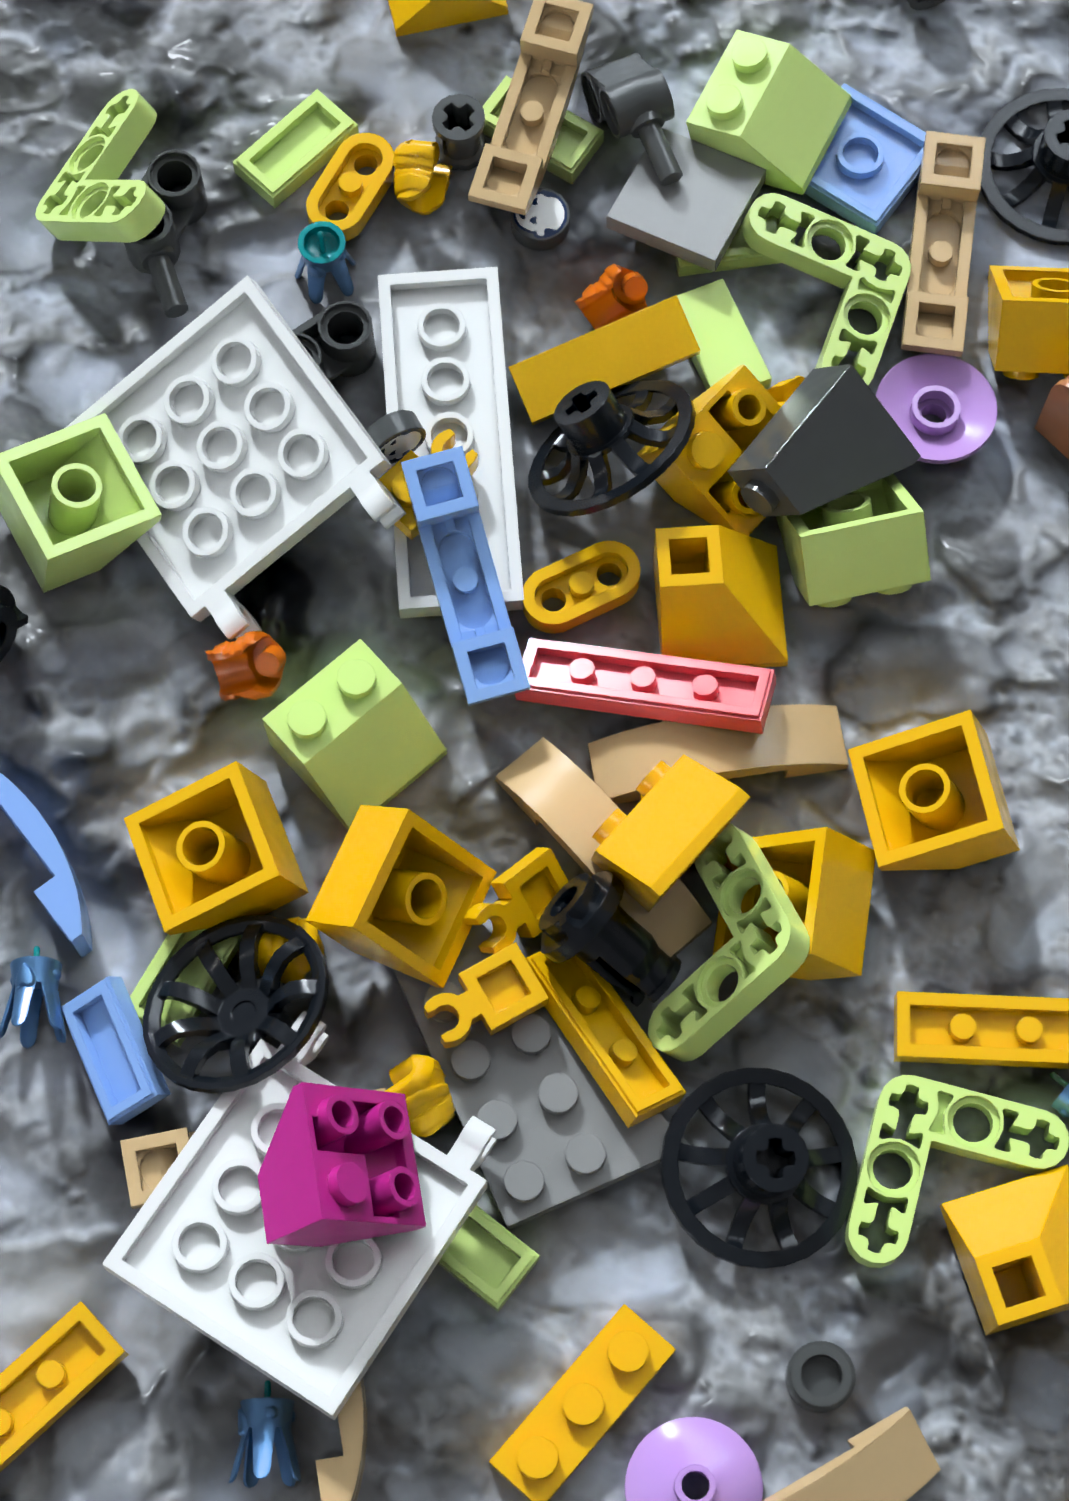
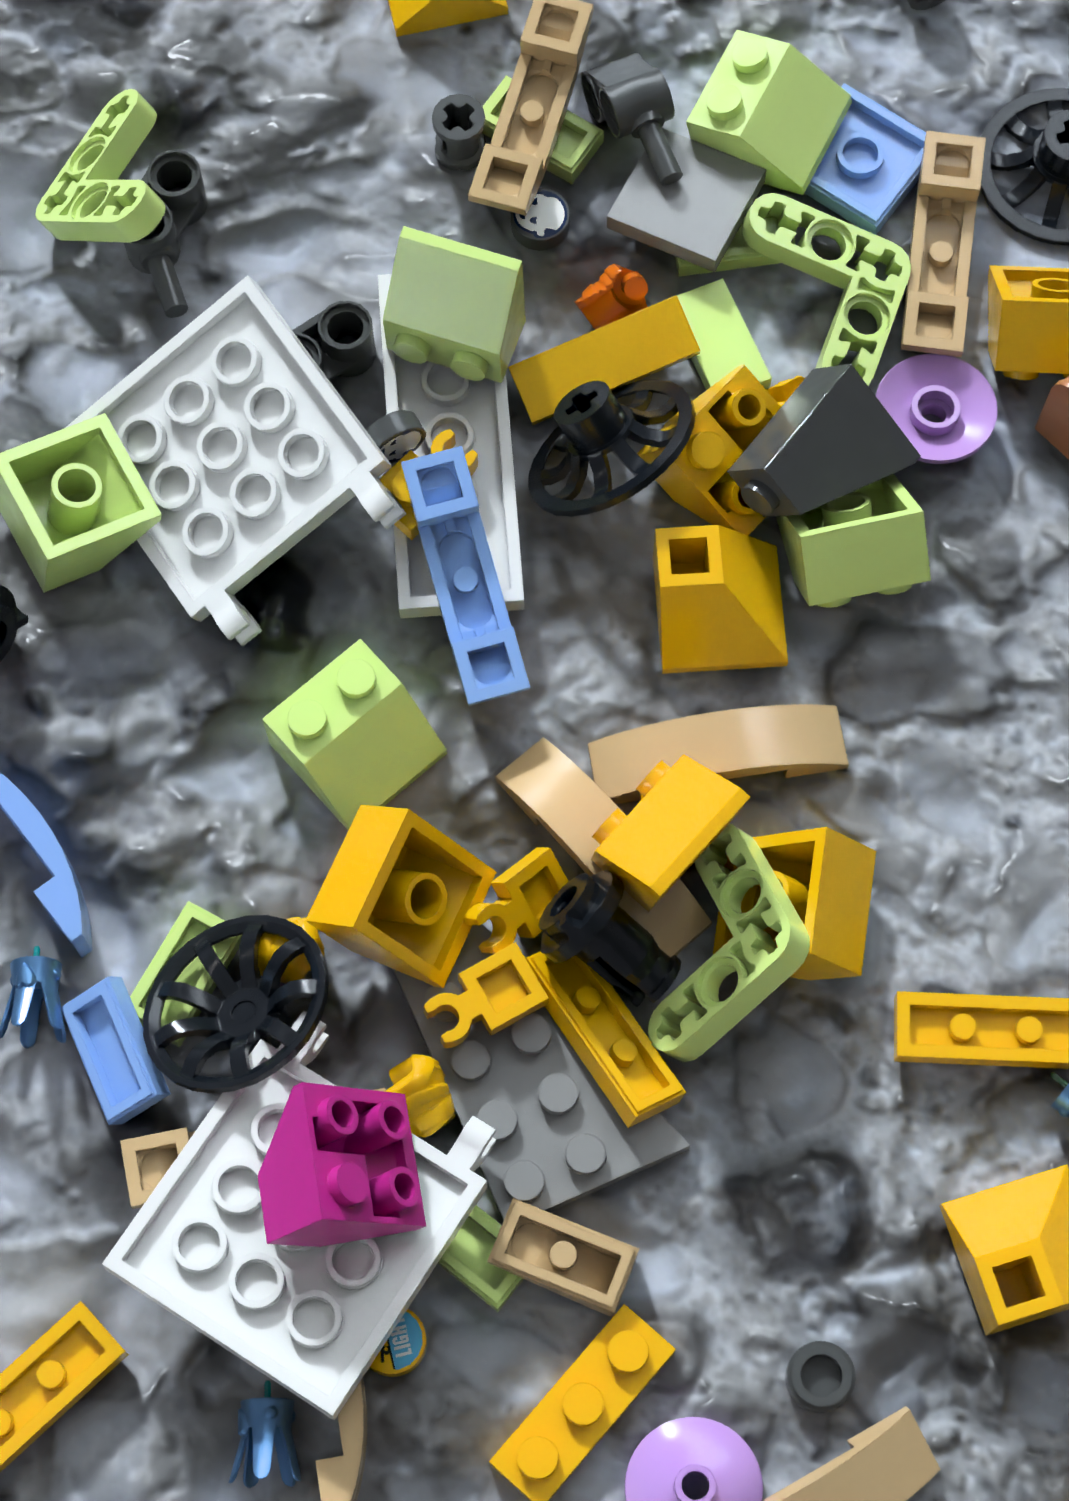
yellow slope [124,761,309,935] -> none
orange arm [205,631,286,701] -> none
yellowish green tile [233,89,359,208] -> none
piece [295,221,356,304] -> none
yellow plate [306,133,395,241] -> none
yellow arm [392,139,452,215] -> none
coral tile [515,638,776,734] -> none
yellow plate [523,541,641,634] -> none
black wheel [660,1068,857,1269] -> none
yellowish green beam [845,1075,1069,1268] -> none
yellow slope [848,709,1020,871] -> none
none -> tile [369,1309,427,1377]
none -> yellowish green slope [383,226,526,383]
none -> tan slope [487,1198,639,1317]

